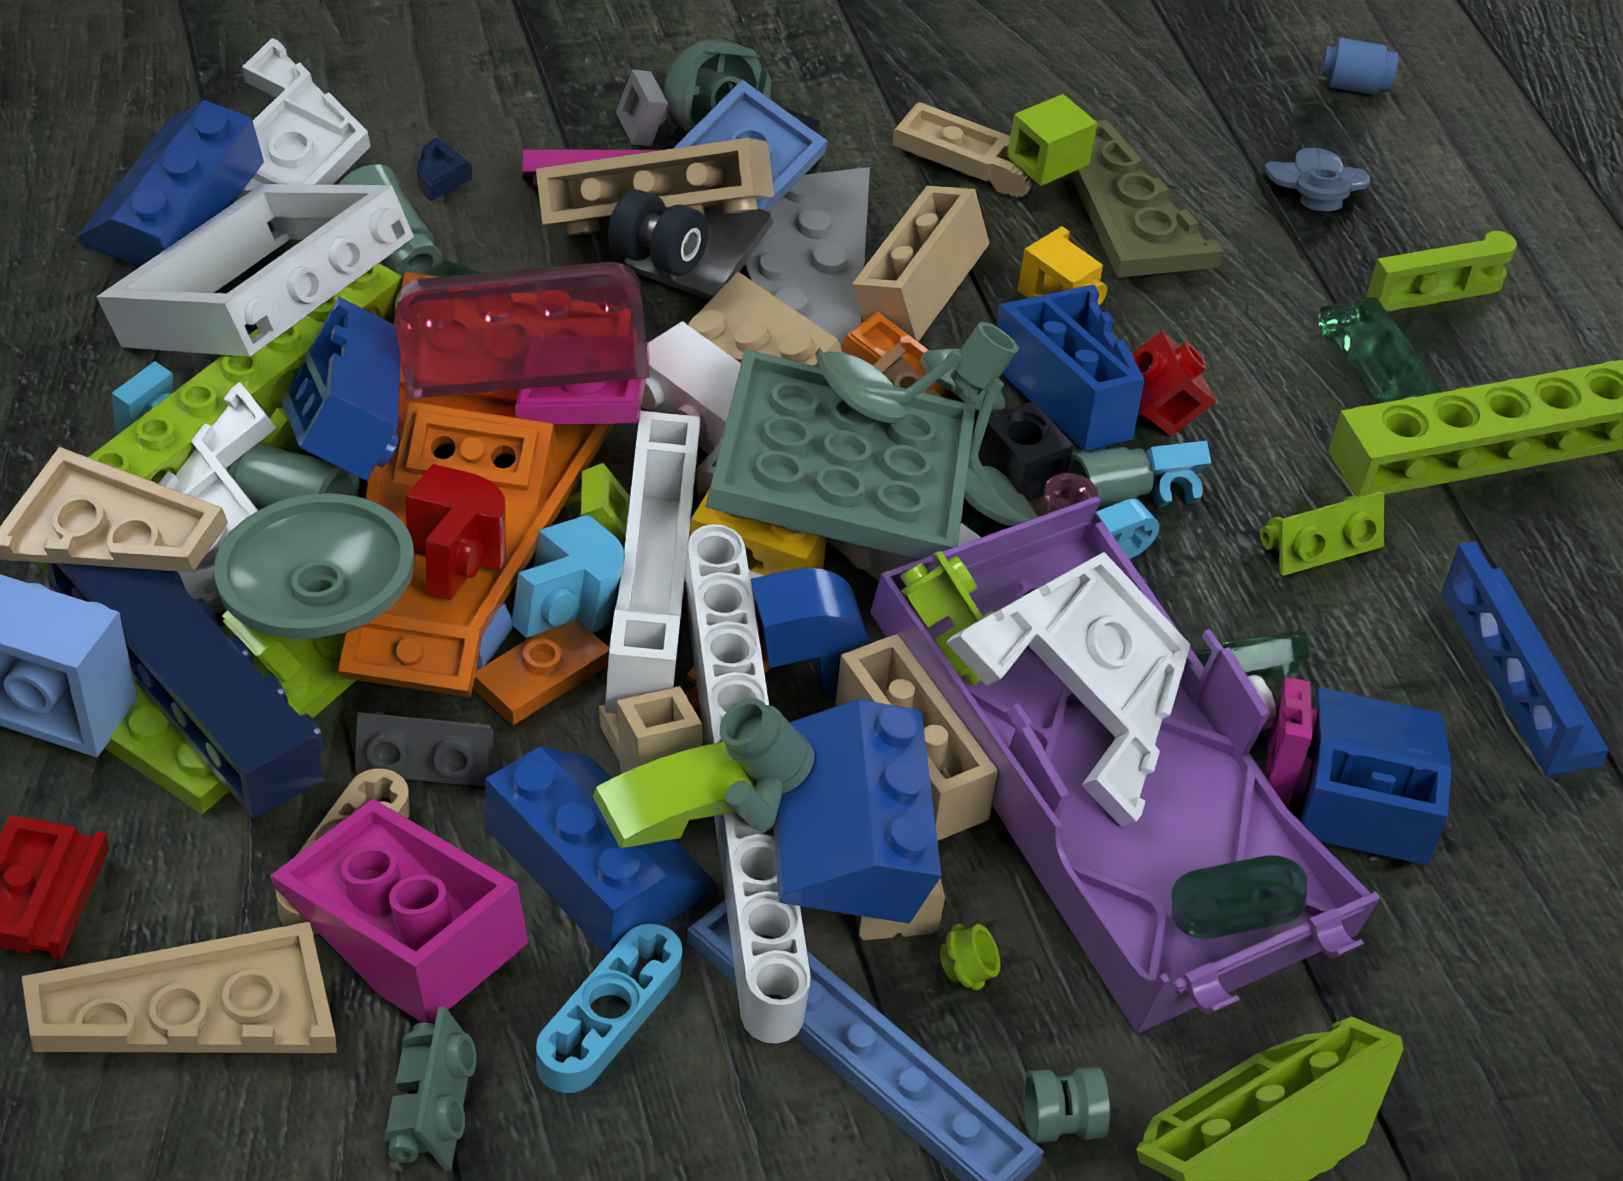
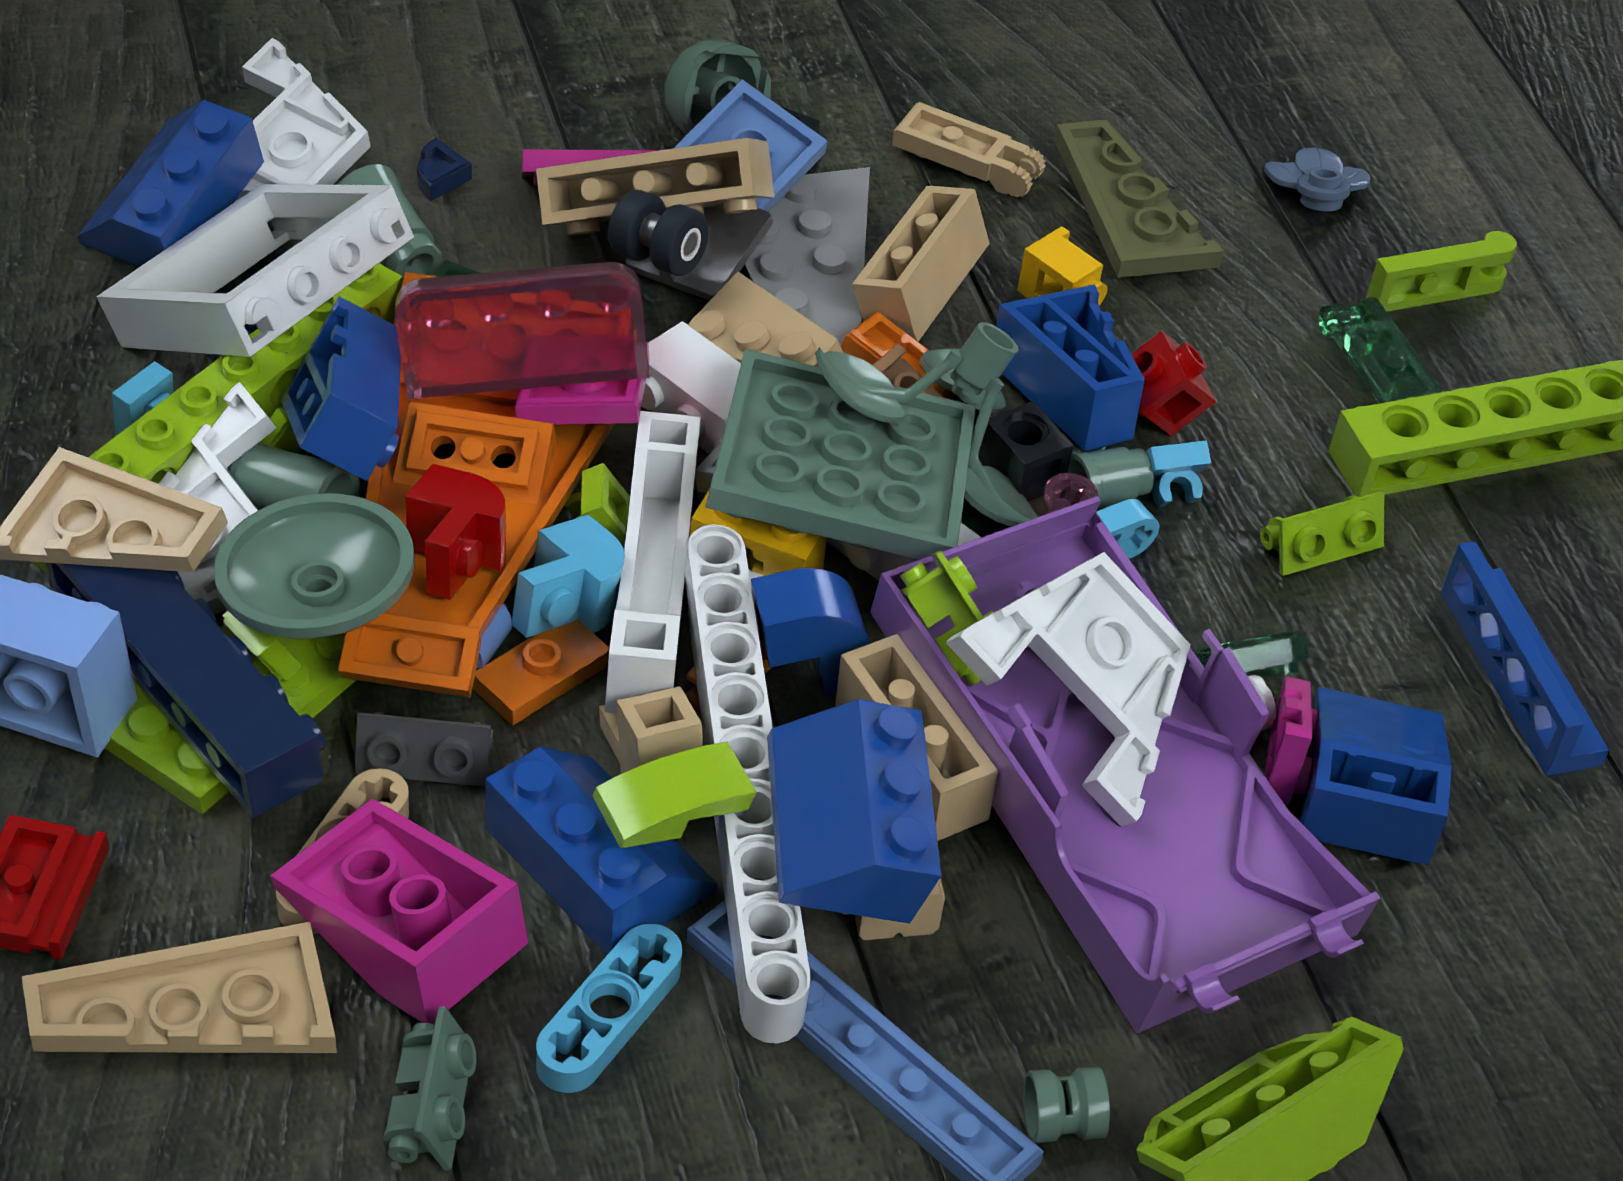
light grey plate [616,70,668,146] -> none
sand green piece [720,698,815,832] -> none
lime plate [940,924,1000,990] -> none
lime brick [1007,94,1098,186] -> none
plate [1171,855,1307,939] -> none
medium blue brick [1320,37,1398,95] -> none

